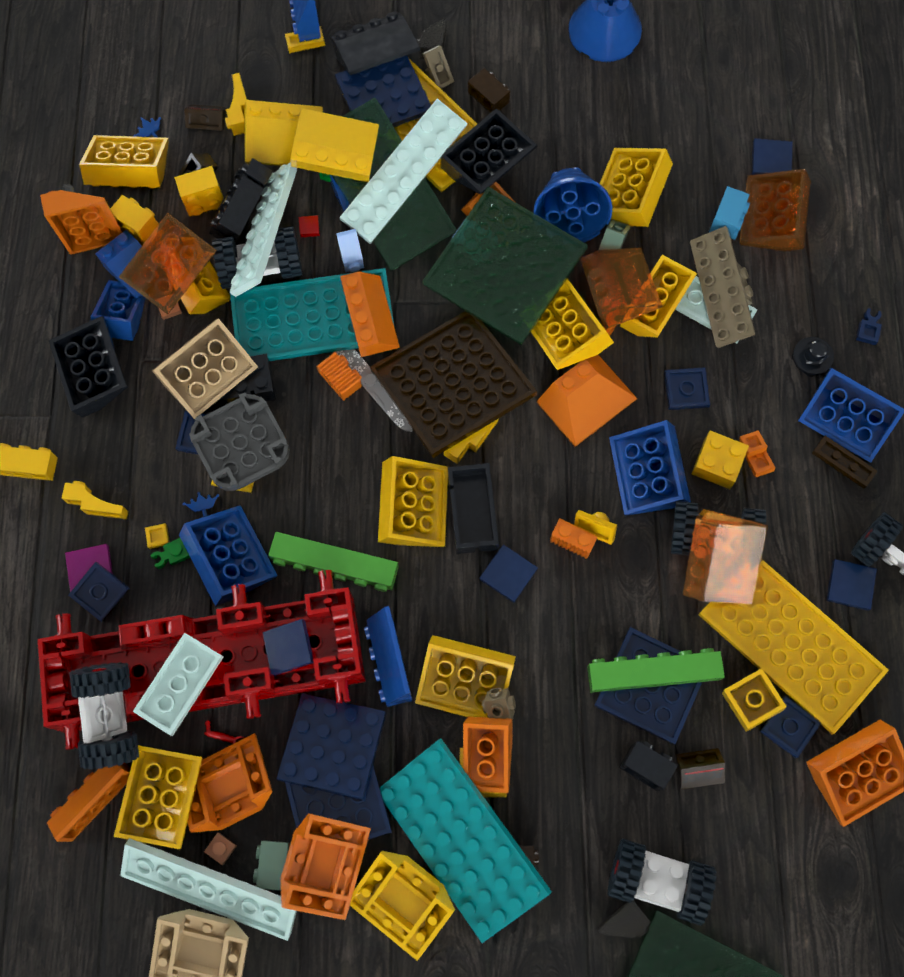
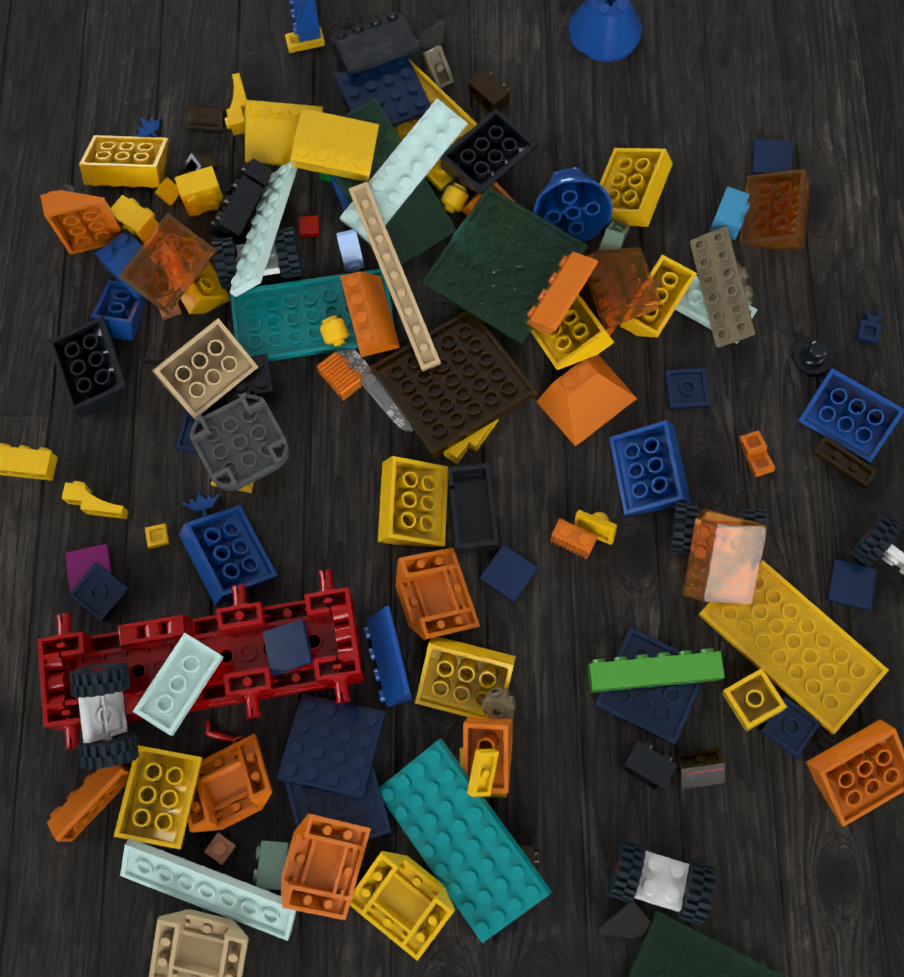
green plate [151,538,190,569] -> none
bright green brick [268,532,399,592] -> none
yellow brick [691,431,749,489] -> none
none -> yellow tile [155,177,180,206]
none -> yellow head [319,316,349,347]
none -> tan plate [349,182,441,371]
none -> orange slope [396,548,480,640]
none -> yellow head [441,183,469,214]
none -> yellow plate [467,748,499,797]
none -> orange slope [526,252,599,336]

